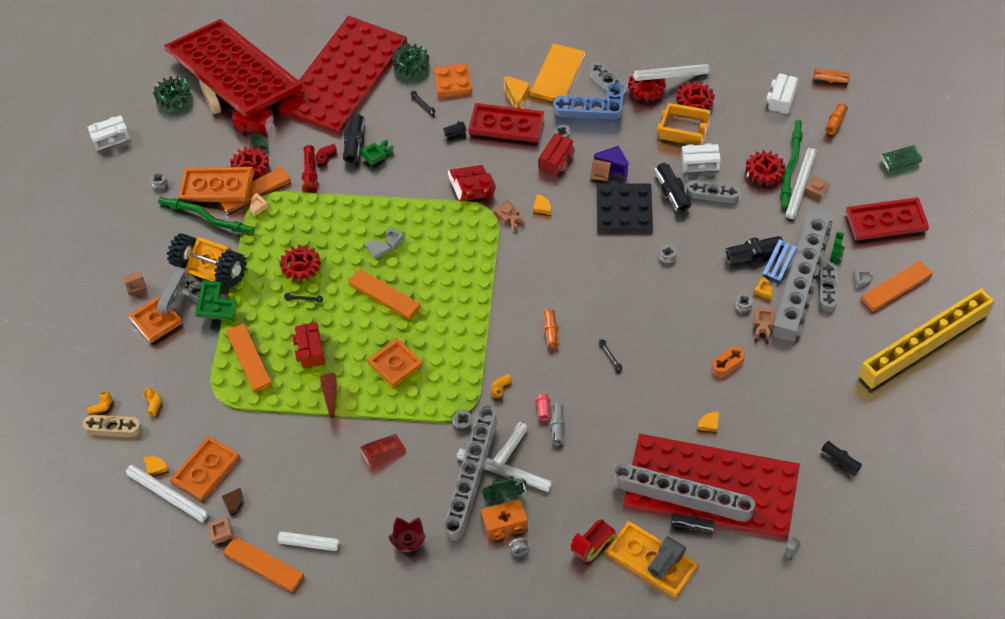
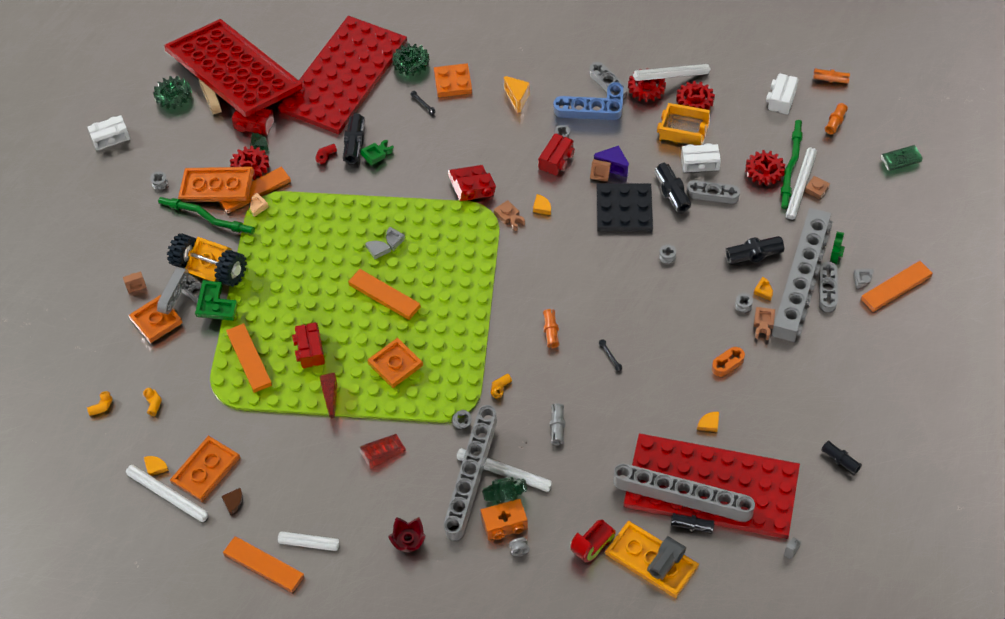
tan beam [82,415,142,437] -> none
nougat plate [208,517,233,545] -> none
red gear [279,244,321,283] -> none
black hinge [284,293,323,303] -> none
red pin [302,145,318,193] -> none
black pin [443,121,467,139] -> none
red plate [468,103,544,143] -> none
white axle [493,422,528,468] -> none
light orange tile [530,43,585,102] -> none
coral pin [535,394,551,421] -> none
light blue tile [763,239,797,282] -> none
red plate [846,197,929,241] -> none
yellow brick [859,288,994,389] -> none

